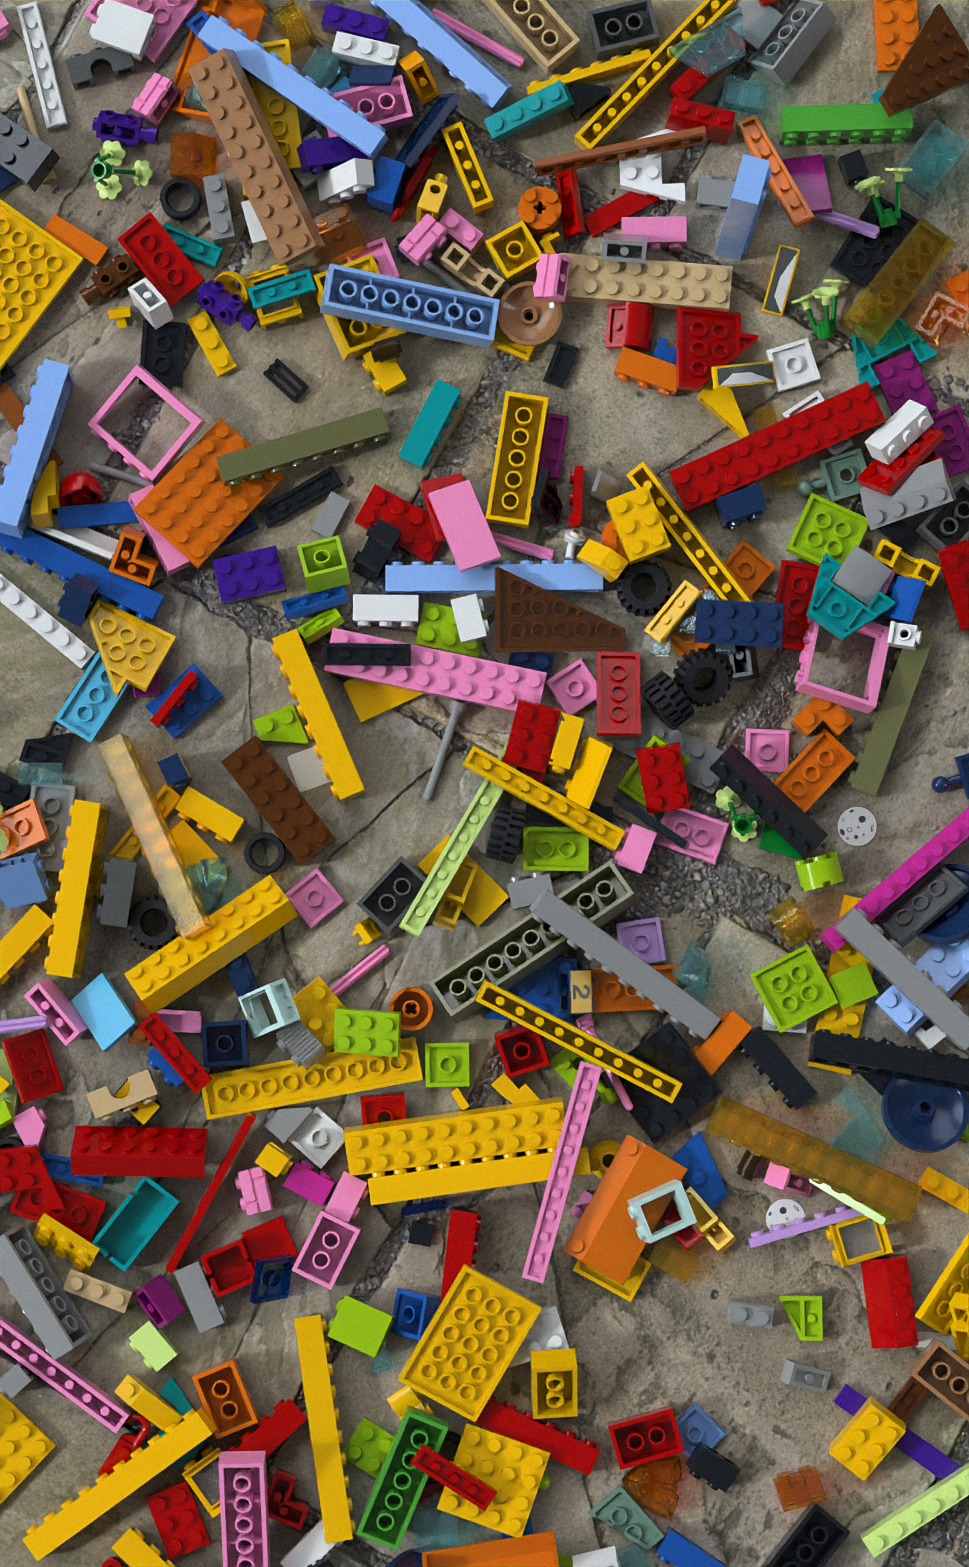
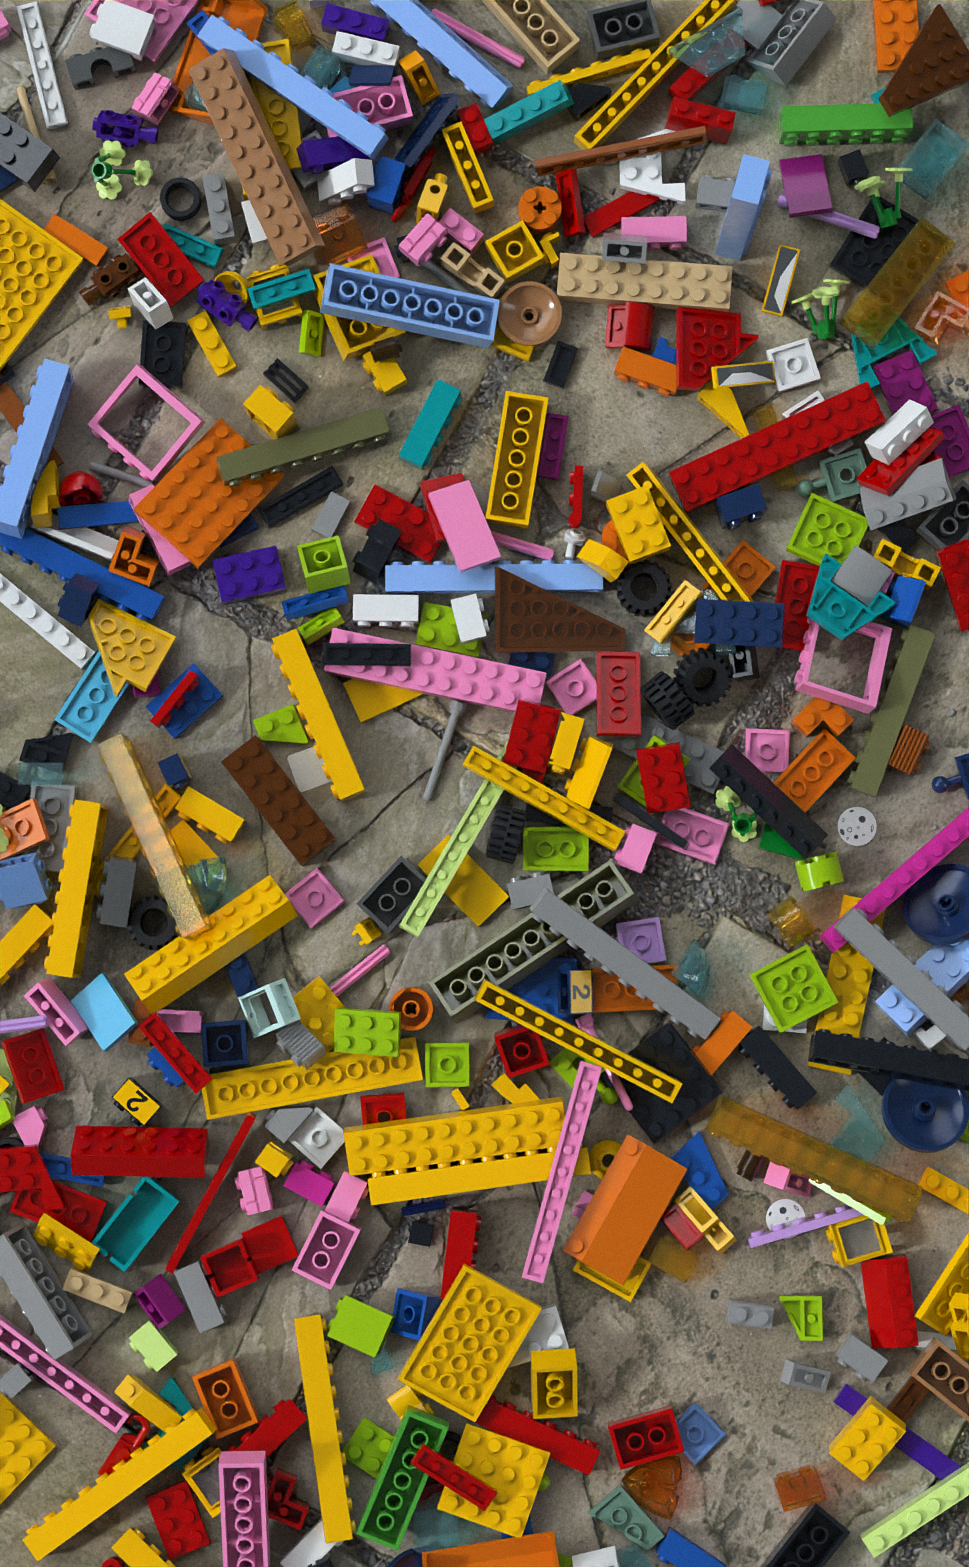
tan arch [86,1069,160,1121] -> none
clear orange slope [170,132,216,182] -> none
black tyre [244,832,286,874] -> none
clear blue tile [250,1254,294,1304] -> none
yellow slope [432,860,478,931] -> none
black wing [530,469,563,526] -> none
bright pink brick [533,254,571,302] -> none
light aqua window [627,1179,697,1244] -> none
black brick [686,1441,740,1493] -> none
orange tile [736,115,815,228] -> none
lime piece [828,961,878,1009] -> none
dark grey tile [874,862,969,948] -> none
white brick [887,621,922,650] -> none
none -> yellow brick [243,385,298,439]
none -> lime plate [299,310,324,358]
none -> red brick [457,103,493,156]
none -> light grey brick [835,1332,888,1382]
none -> dark orange brick [887,725,931,776]

